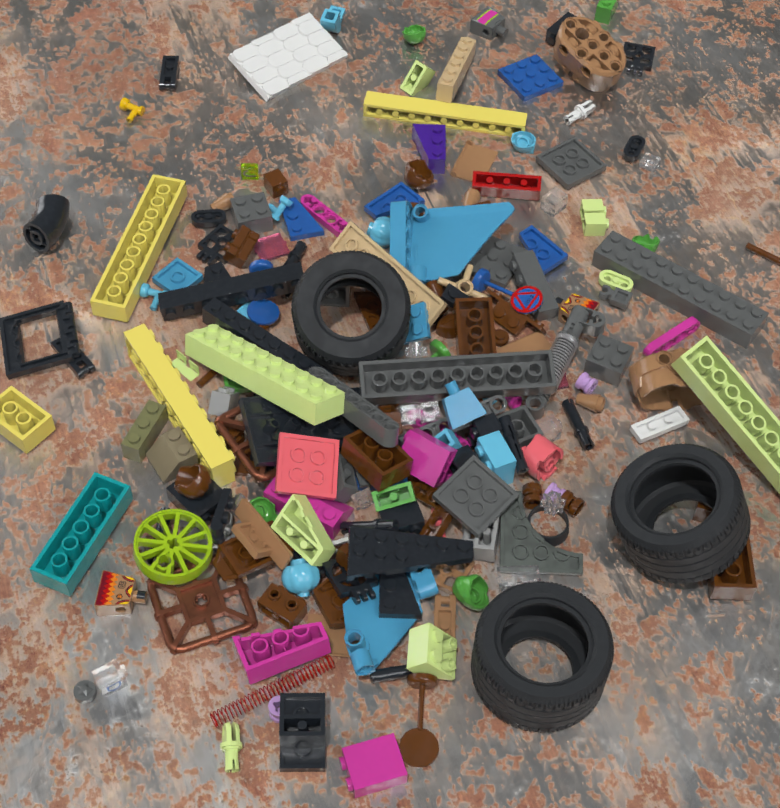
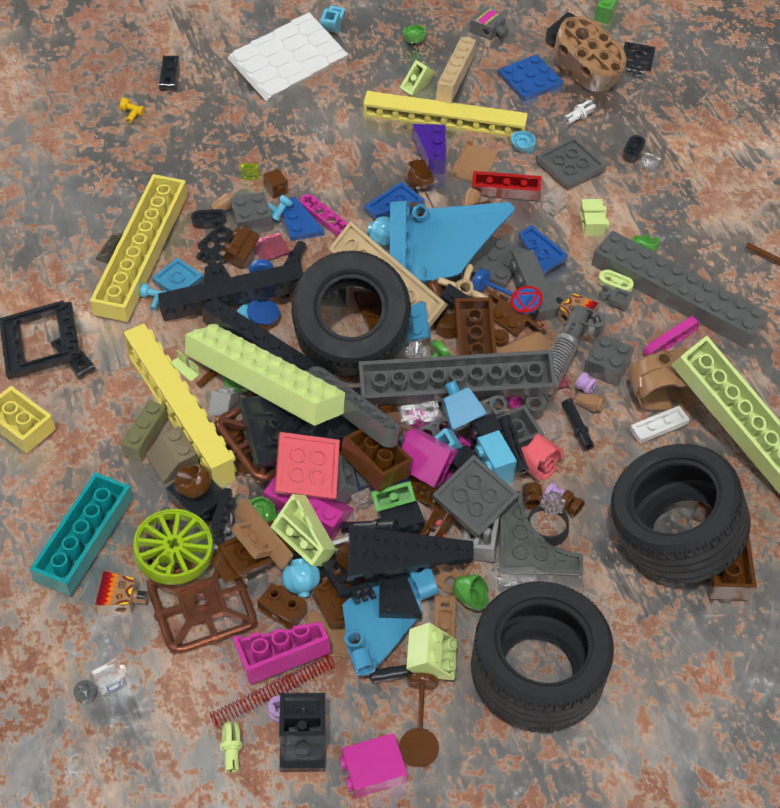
black brick [23,194,70,253] -> none
none -> clear smoke slope [95,232,123,264]

